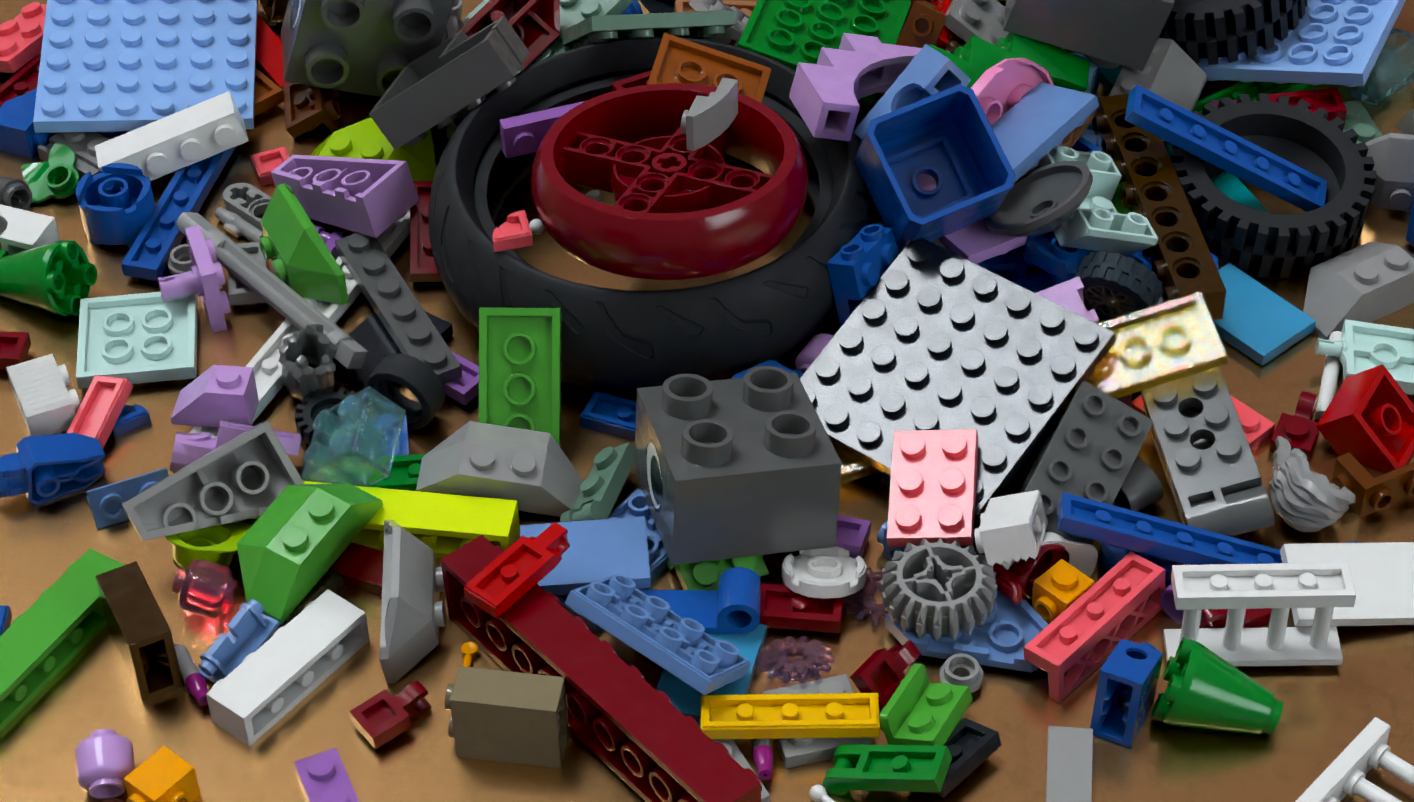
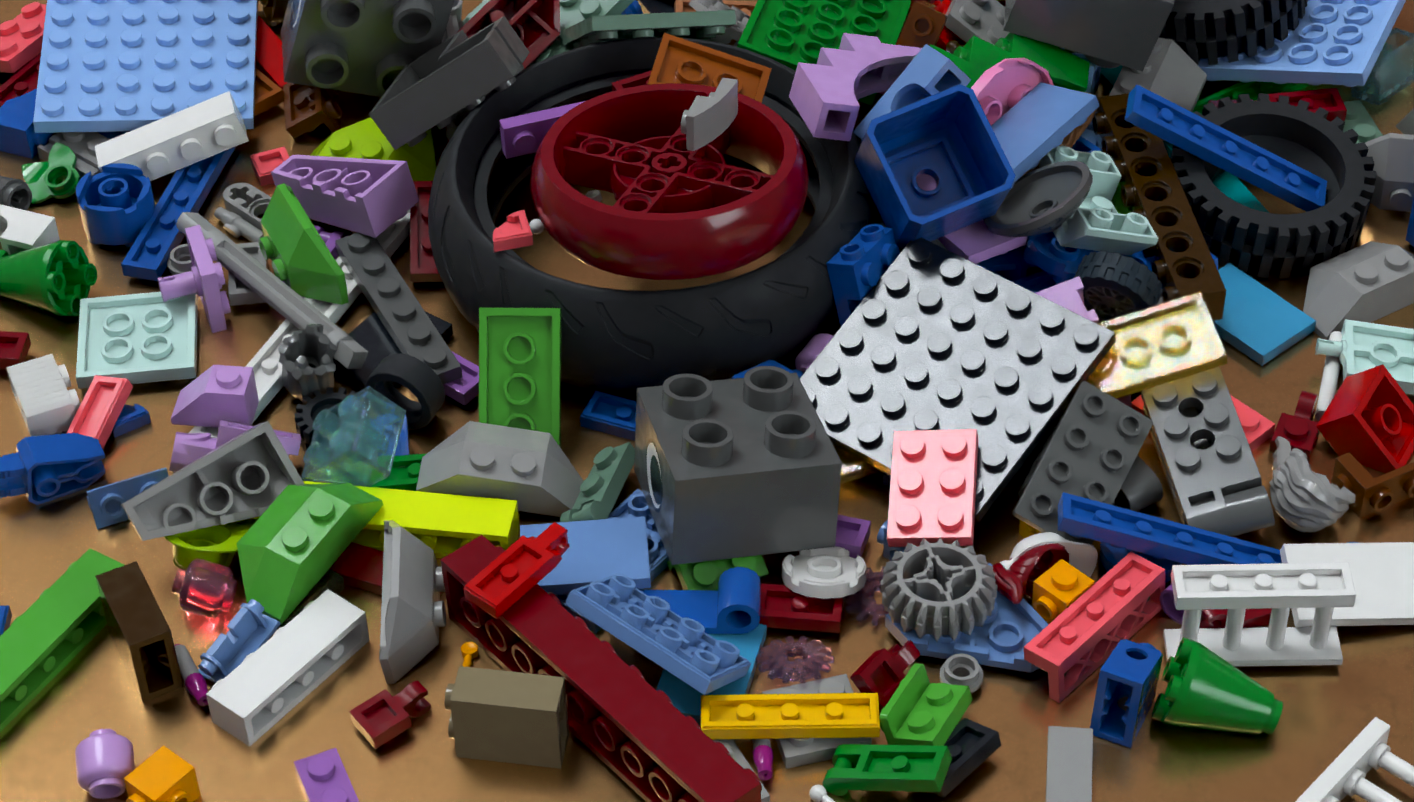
white brick [974,490,1048,567] -> none

